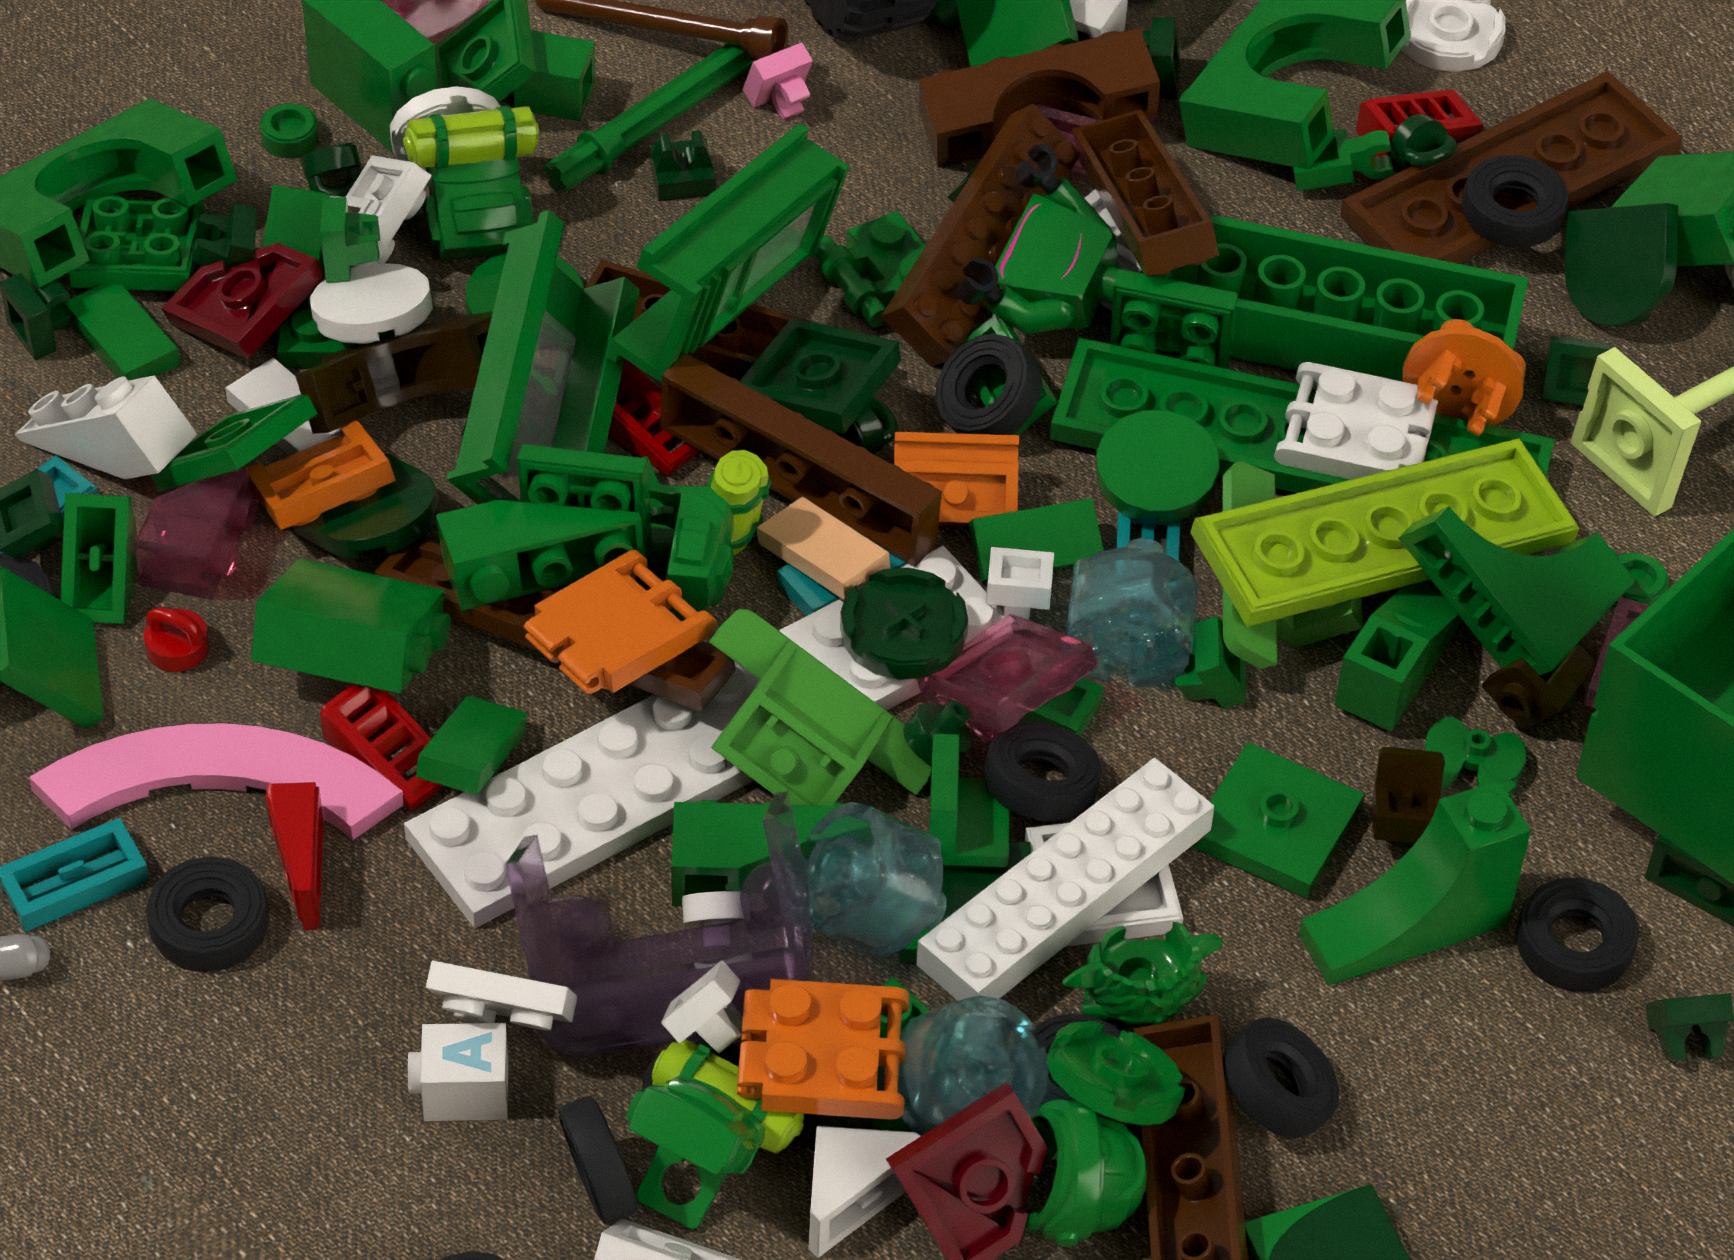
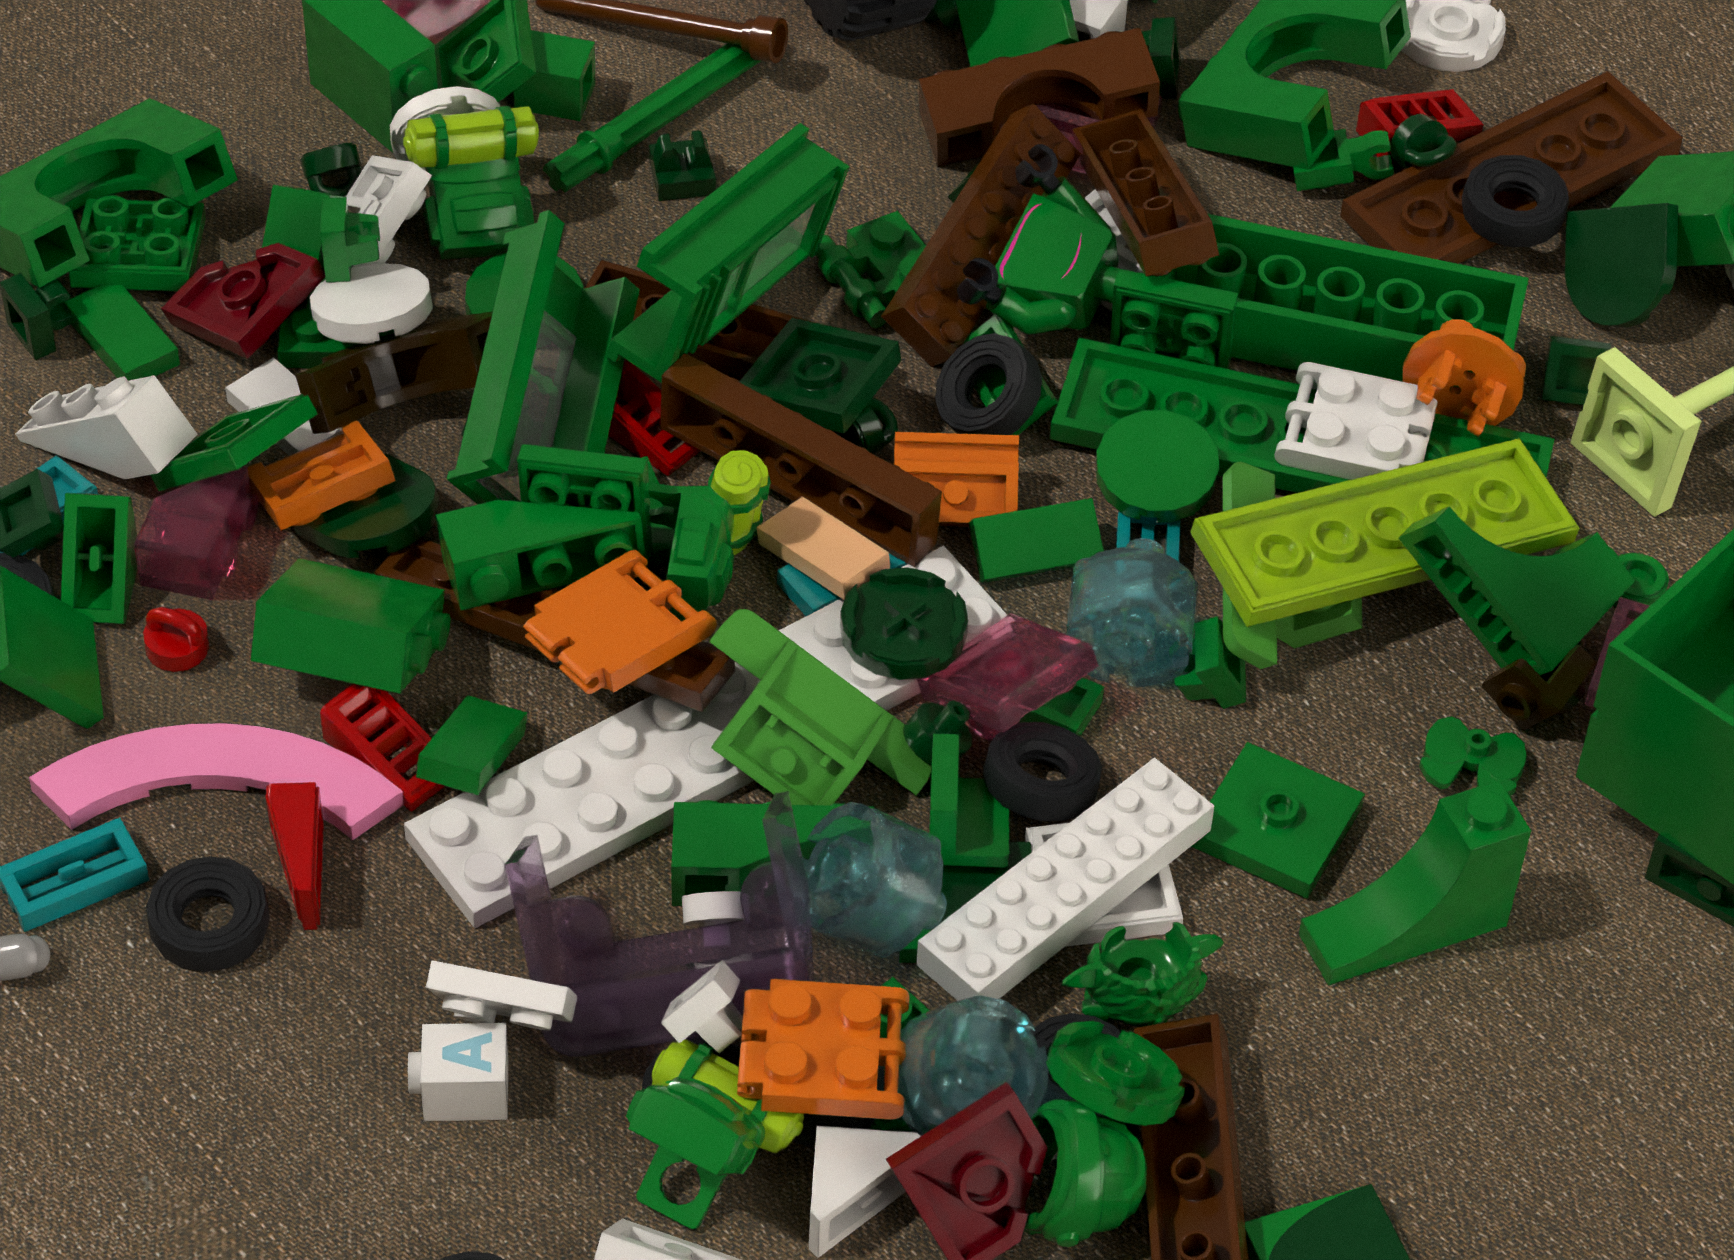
dark green tile [192,203,257,268] -> none
green tile [259,103,319,158] -> none
black tyre [558,1096,638,1225] -> none
bright pink tile [743,42,813,120] -> none
white tile [986,547,1054,627] -> none
black tyre [1224,1017,1340,1139] -> none
green slope [1334,580,1463,732] -> none
dark brown bracket [1371,747,1445,849] -> none
black tyre [1516,878,1639,992] -> none
dark green tile [1646,993,1734,1062] -> none

